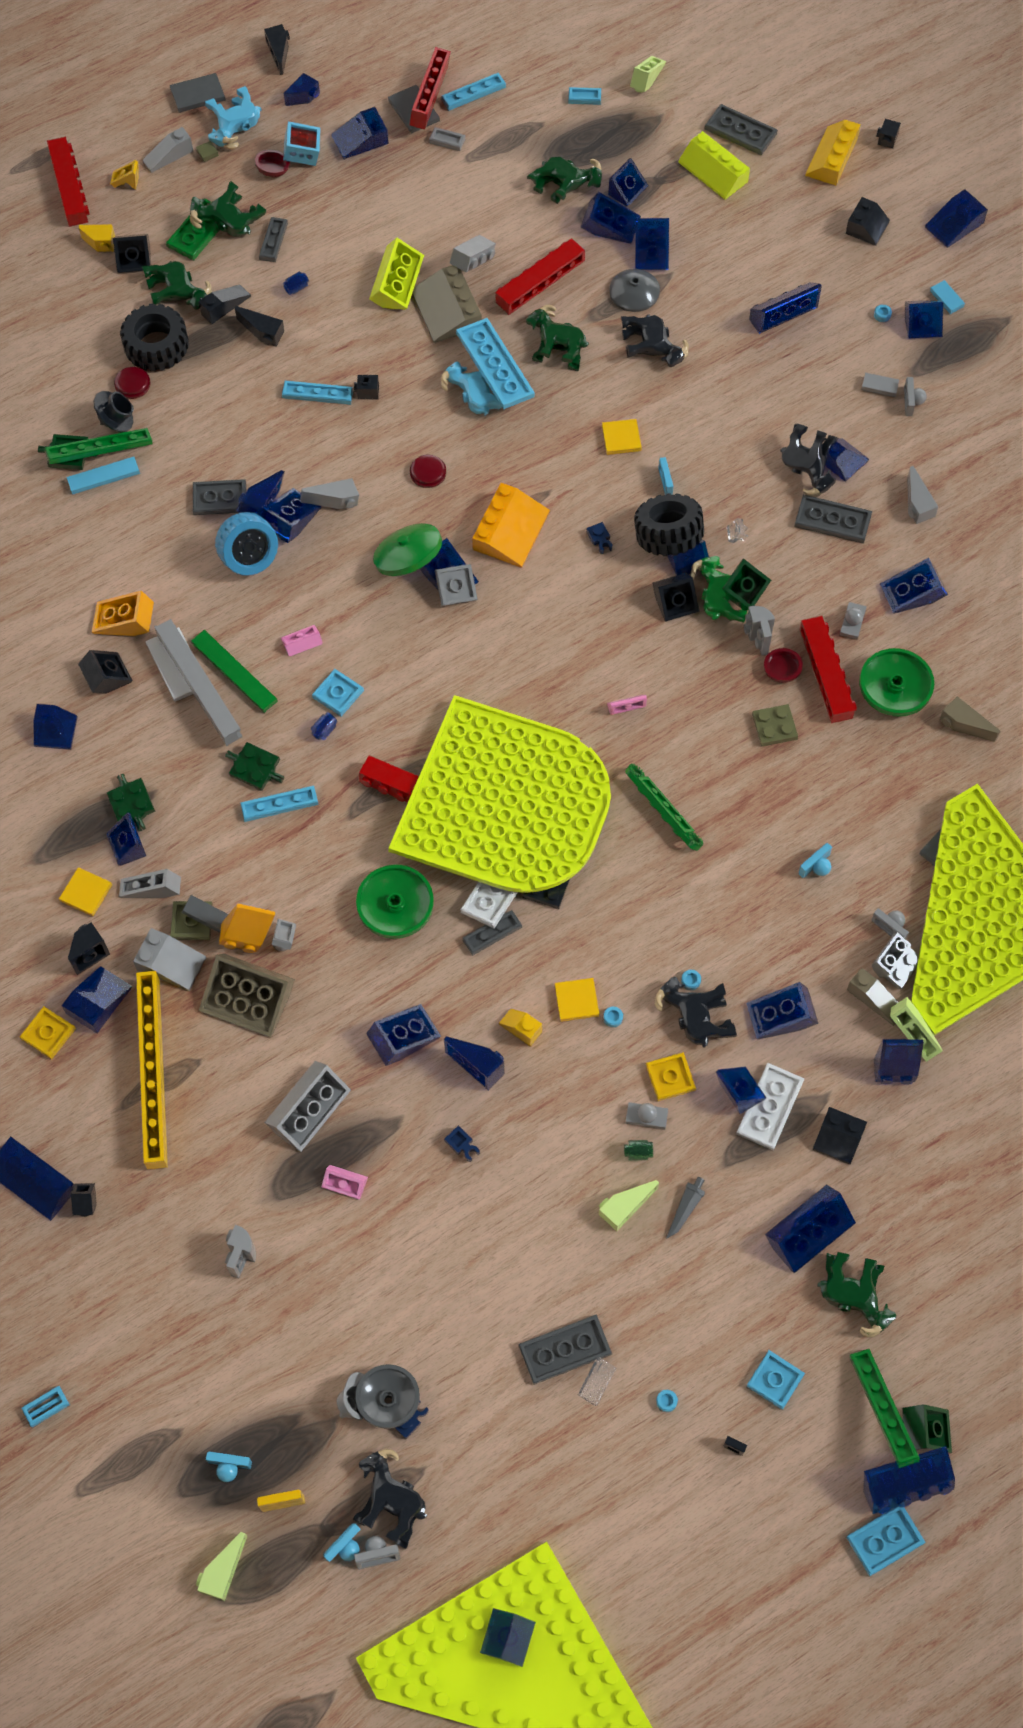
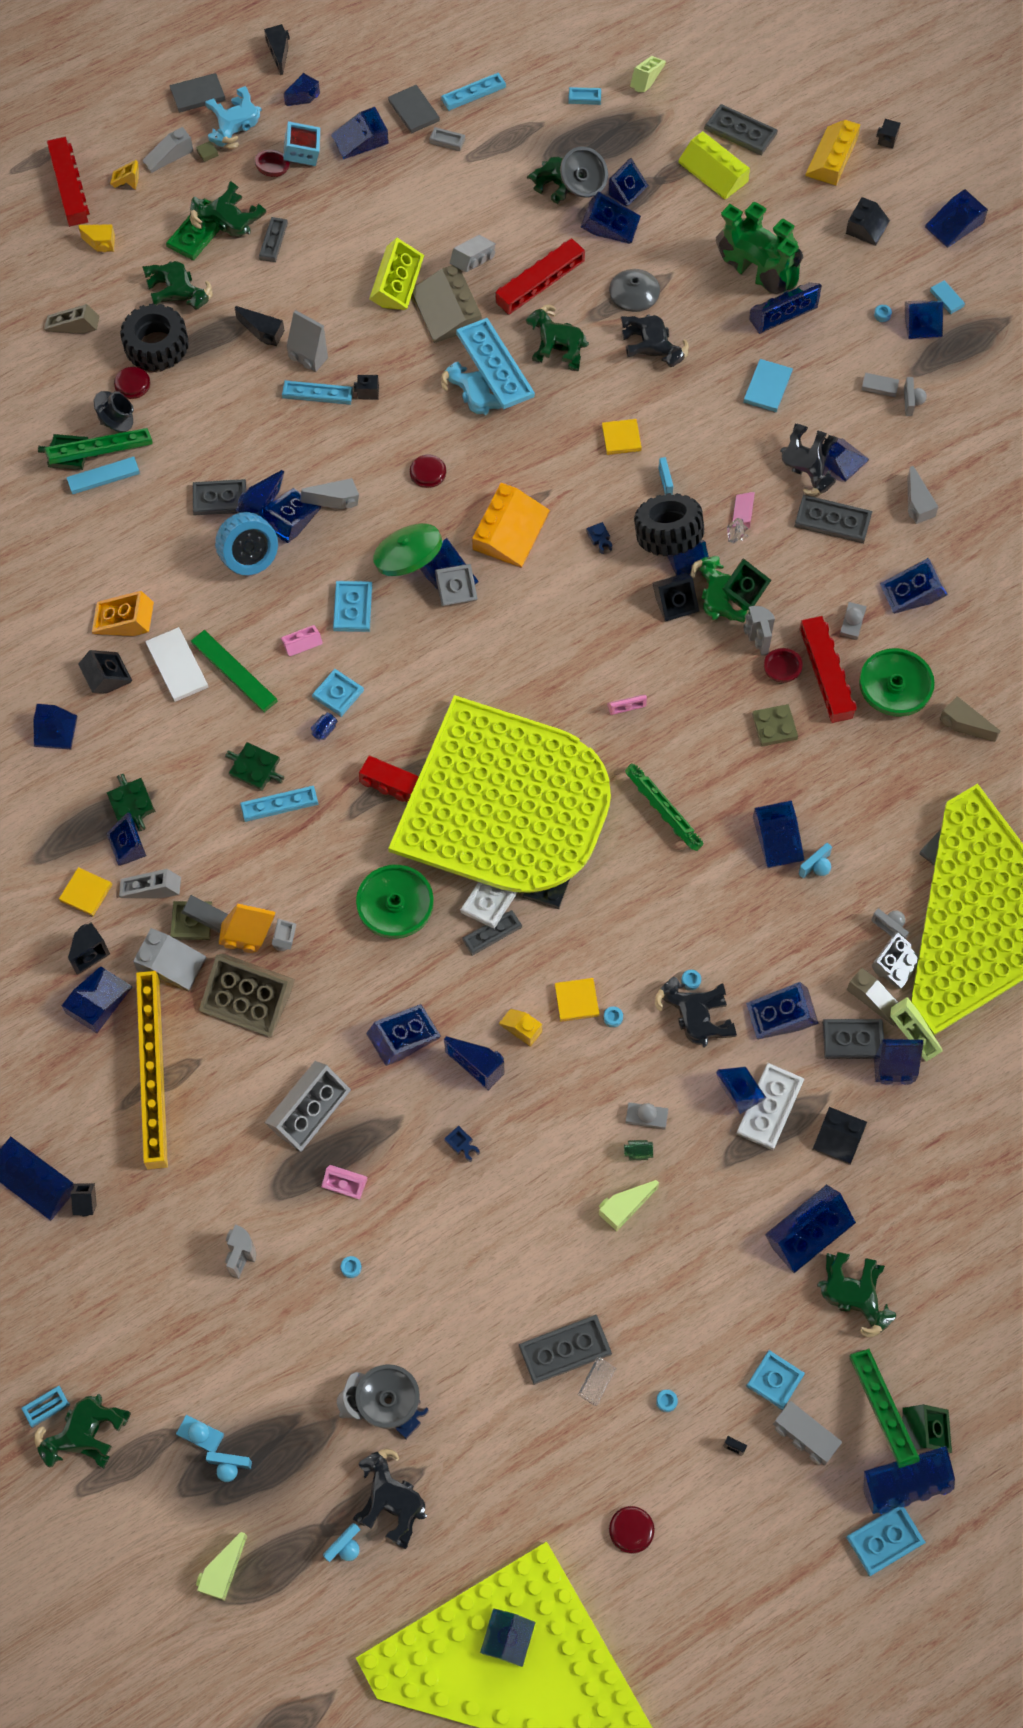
yellow tile [19,1006,76,1060] -> none
black slope [113,234,151,273] -> none
light grey tile [154,619,242,746] -> none
black slope [198,285,251,324] -> none
yellow tile [257,1489,305,1512] -> none
clear blue brick [283,271,309,295] -> none
light grey tile [354,1536,401,1570] -> none
red brick [409,47,451,130] -> none
clear blue slope [635,218,669,270] -> none
yellow tile [646,1052,696,1101] -> none
dark grey bar [666,1177,705,1239] -> none
none -> dark green animal [34,1394,131,1469]
none -> dark tan slope [44,304,100,334]
none -> medium azure tile [176,1415,224,1452]
none -> light grey slope [287,310,328,372]
none -> medium azure tile [333,581,372,632]
none -> medium azure tile [340,1256,362,1278]
none -> dark grey dish [560,147,608,198]
none -> dark red piece [609,1506,655,1554]
none -> green animal [716,202,804,294]
none -> bright pink slope [732,492,755,529]
none -> medium azure tile [743,359,793,412]
none -> clear blue slope [753,800,805,868]
none -> light grey brick [773,1401,842,1466]
none -> dark grey tile [822,1019,885,1059]

